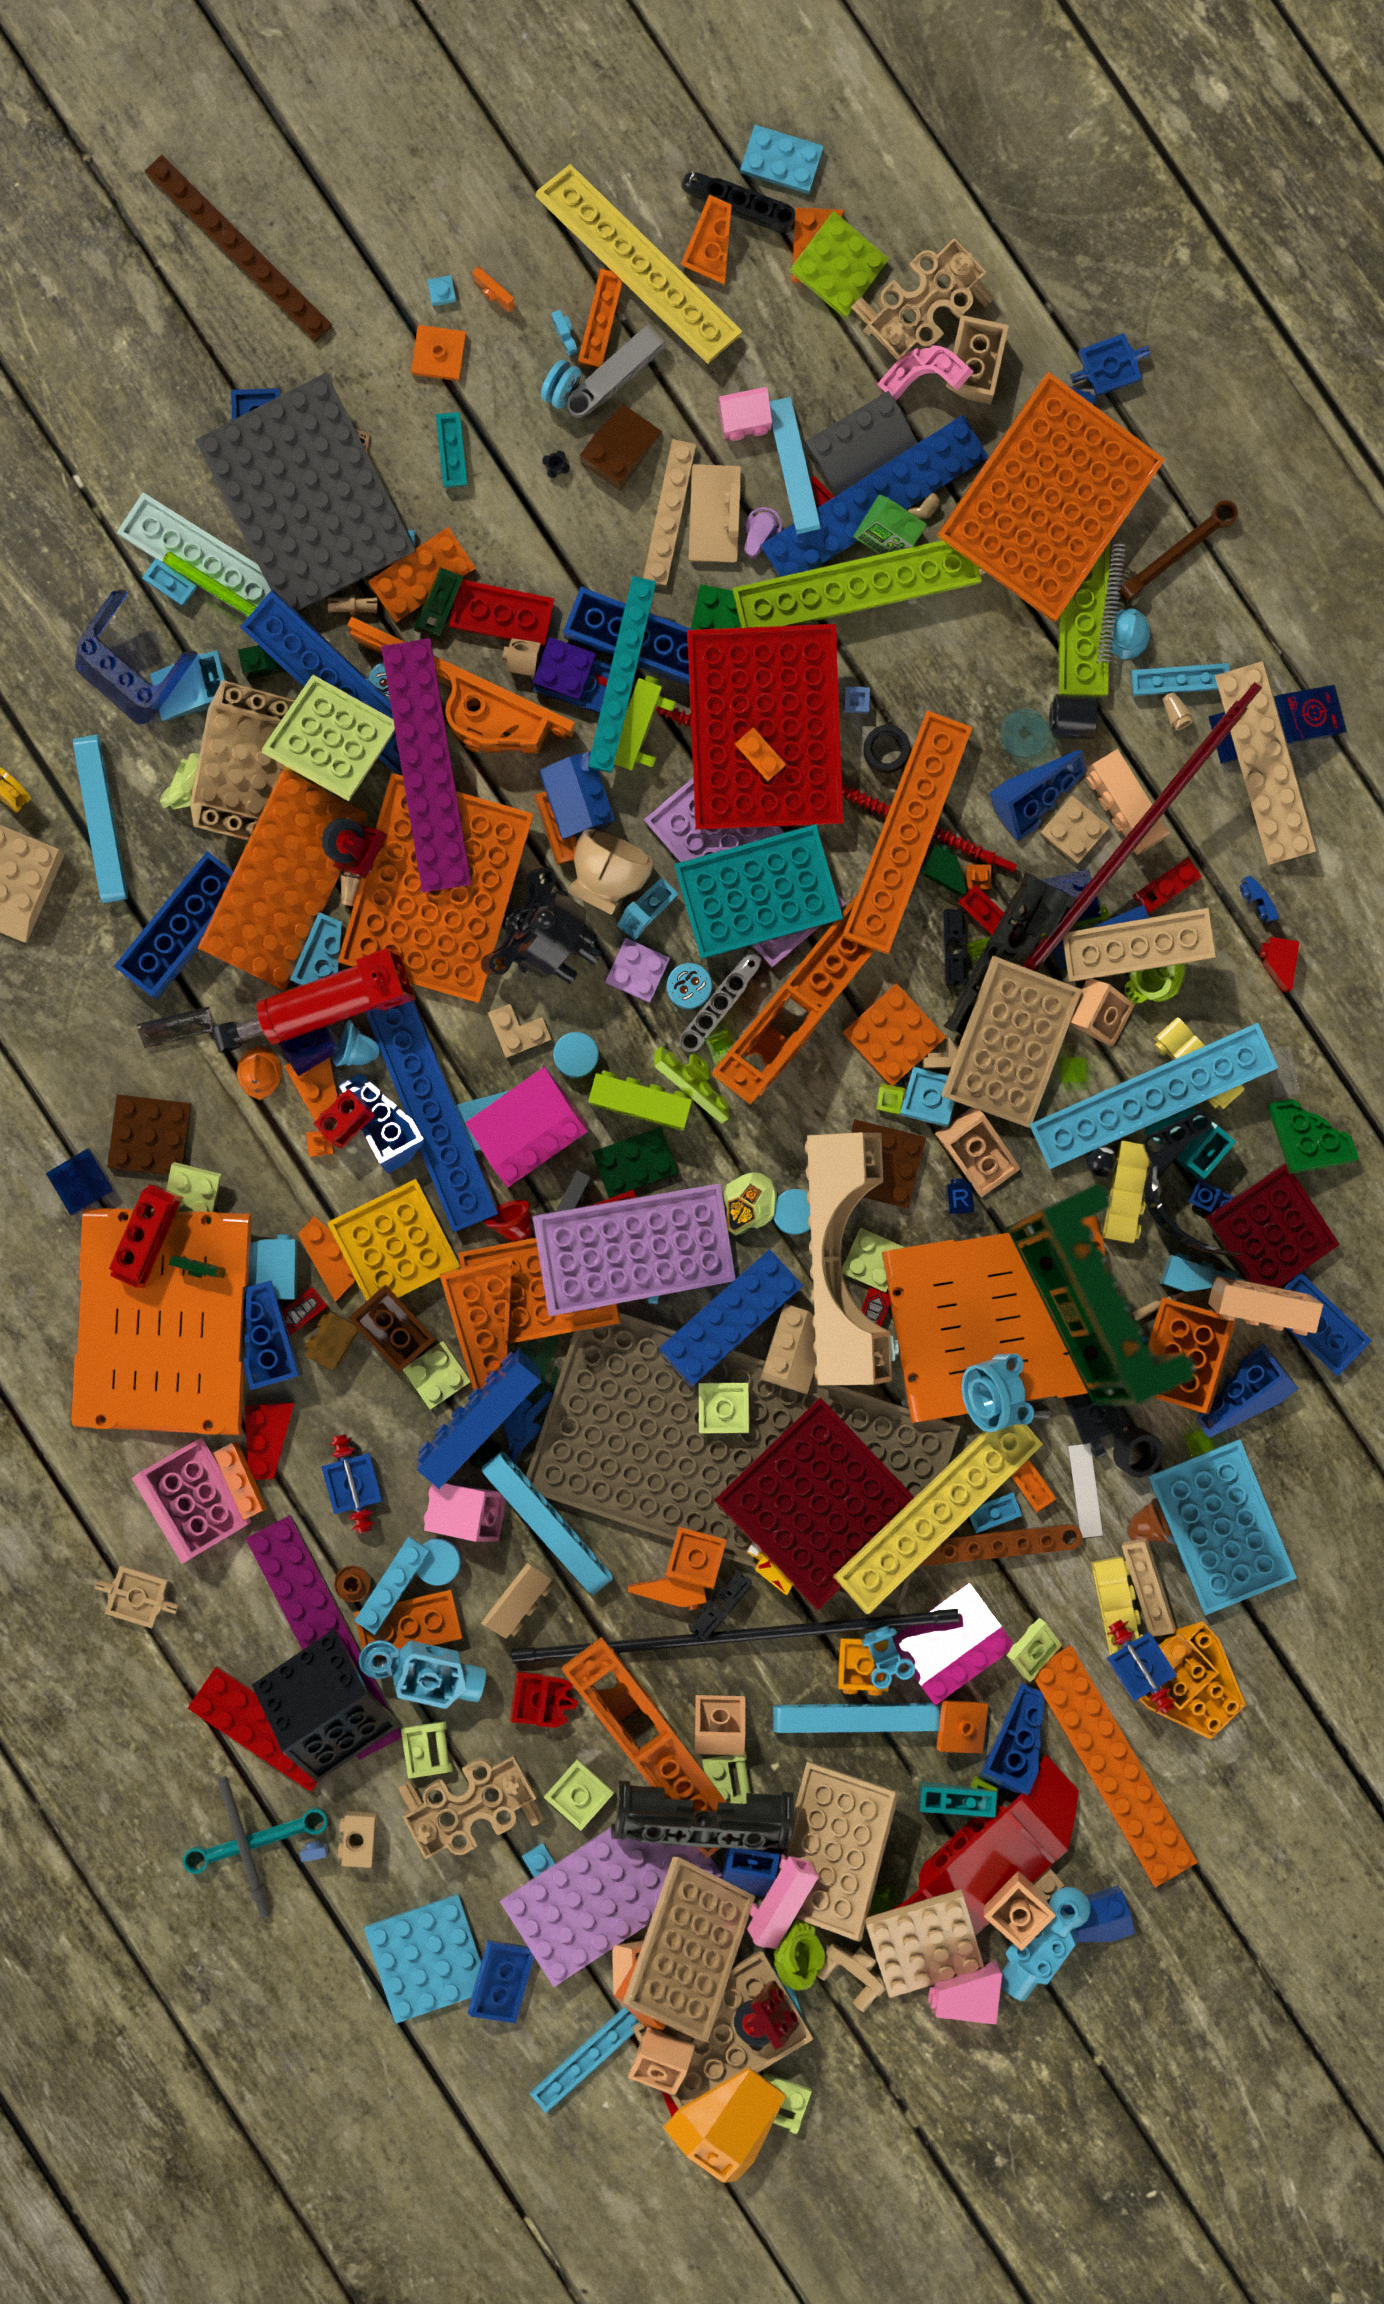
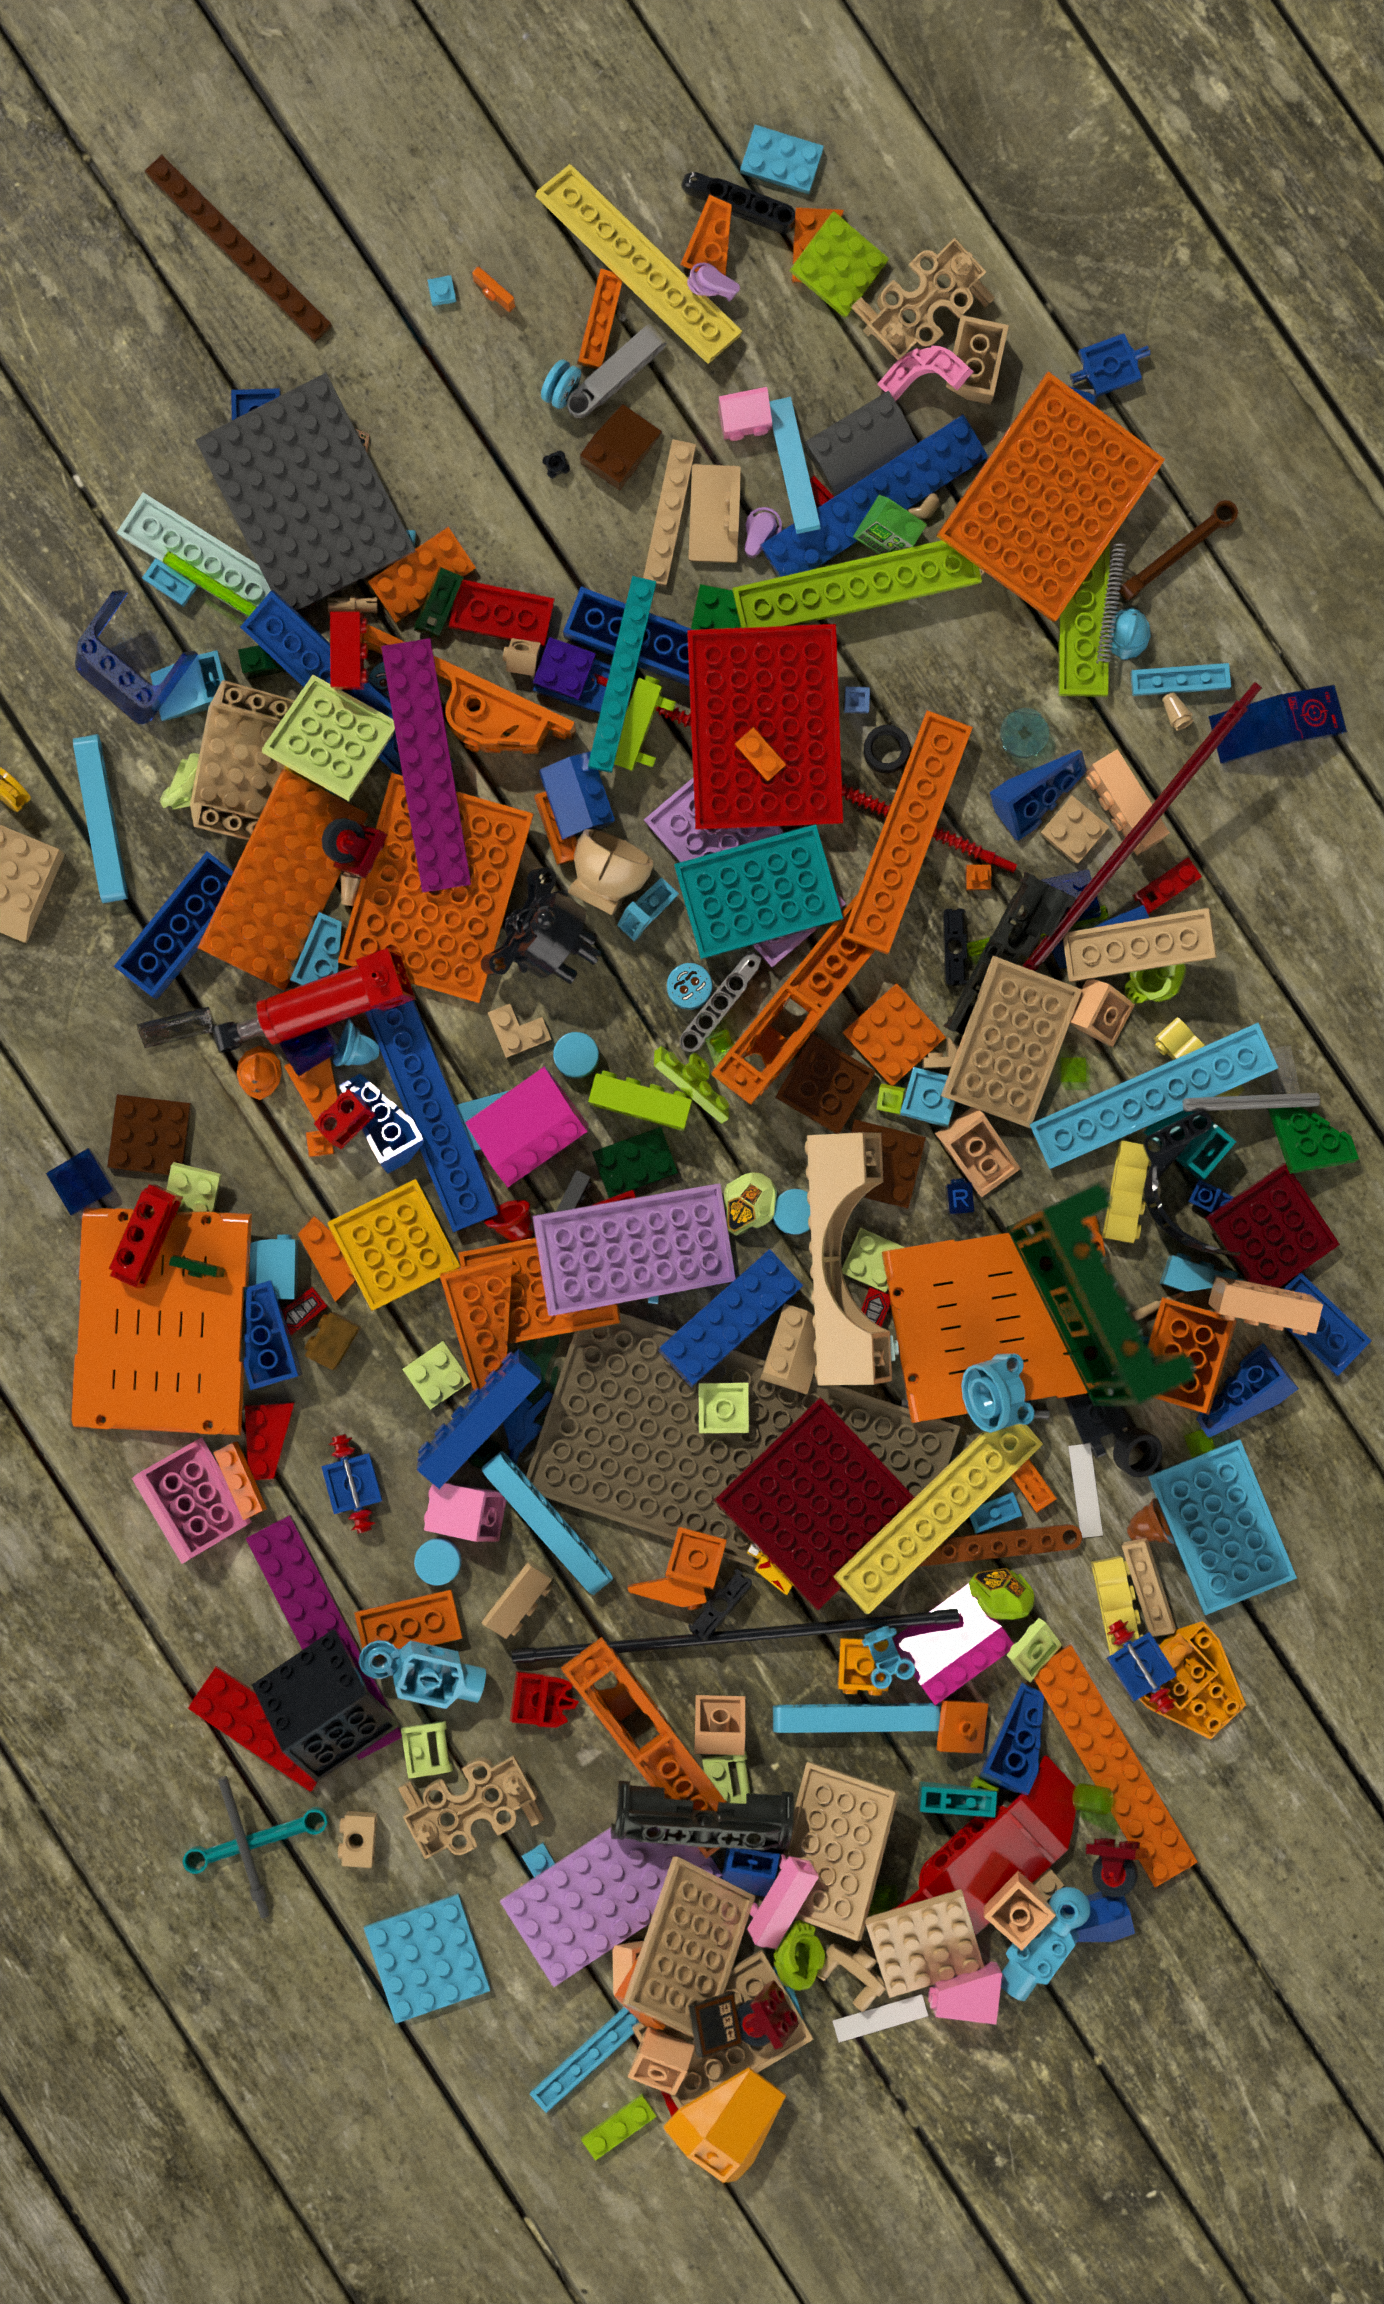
tan plate [94,1565,179,1628] -> none
medium blue plate [300,1841,329,1862] -> none
dark orange plate [334,1565,371,1602] -> none
reddish brown slope [348,1284,436,1373] -> none
medium azure plate [354,1537,430,1635] -> none
orange plate [411,325,467,381] -> none
teal plate [436,412,468,489] -> none
blue plate [467,1940,534,2023] -> none
yellowish green plate [544,1758,614,1831] -> none
medium azure plate [551,310,578,357] -> none
lavender plate [605,938,670,1003] -> none
yellowish green plate [763,2072,812,2134] -> none
dark green slope [920,845,967,897] -> none
red plate [958,884,1004,935] -> none
black piece [1049,694,1097,739] -> none
black piece [1086,1147,1118,1177] -> none
tan plate [1215,661,1317,865] -> none
blue slope [1240,876,1279,924] -> none
red slope [1260,937,1300,992] -> none
none -> red brick [330,611,368,690]
none -> lime plate [581,2093,657,2161]
none -> lavender piece [687,263,740,302]
none -> tile [688,1992,743,2057]
none -> reddish brown plate [775,1034,876,1134]
none -> white sticker [833,1994,928,2042]
none -> lime helmet [968,1568,1034,1620]
none -> clear neon green piece [1073,1783,1114,1815]
none -> plate [1086,1838,1147,1897]
none -> light grey axle [1182,1093,1320,1112]

